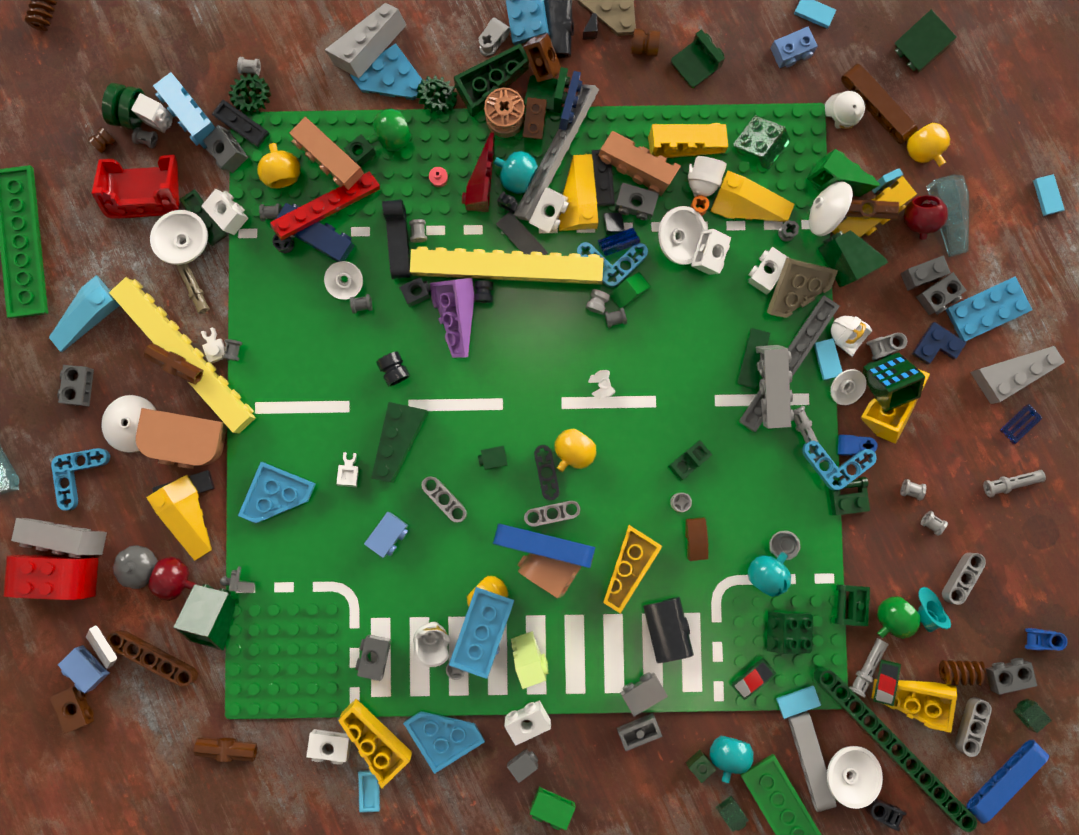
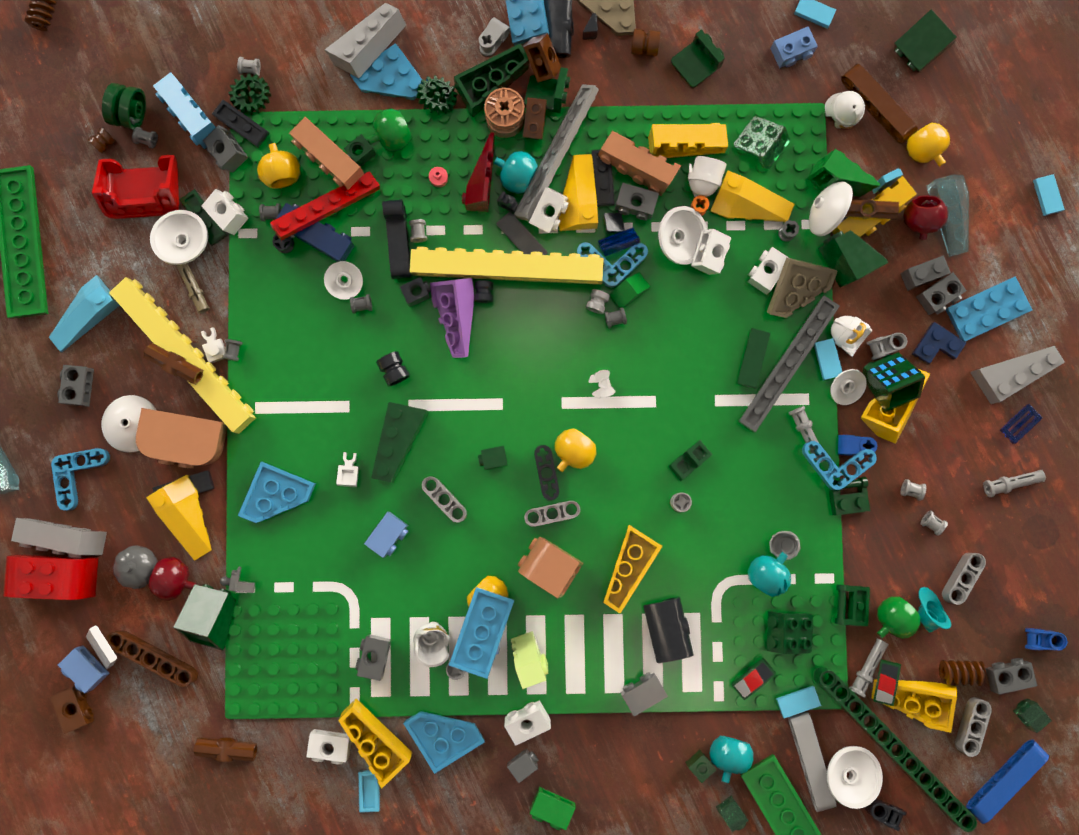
white brick [131,93,173,133] -> none
blue beam [493,524,595,568] -> none
dark blue plate [559,71,583,131] -> none
dark grey brick [617,713,662,751] -> none
reddish brown slope [685,517,708,561] -> none
light grey wedge [756,345,794,429] -> none

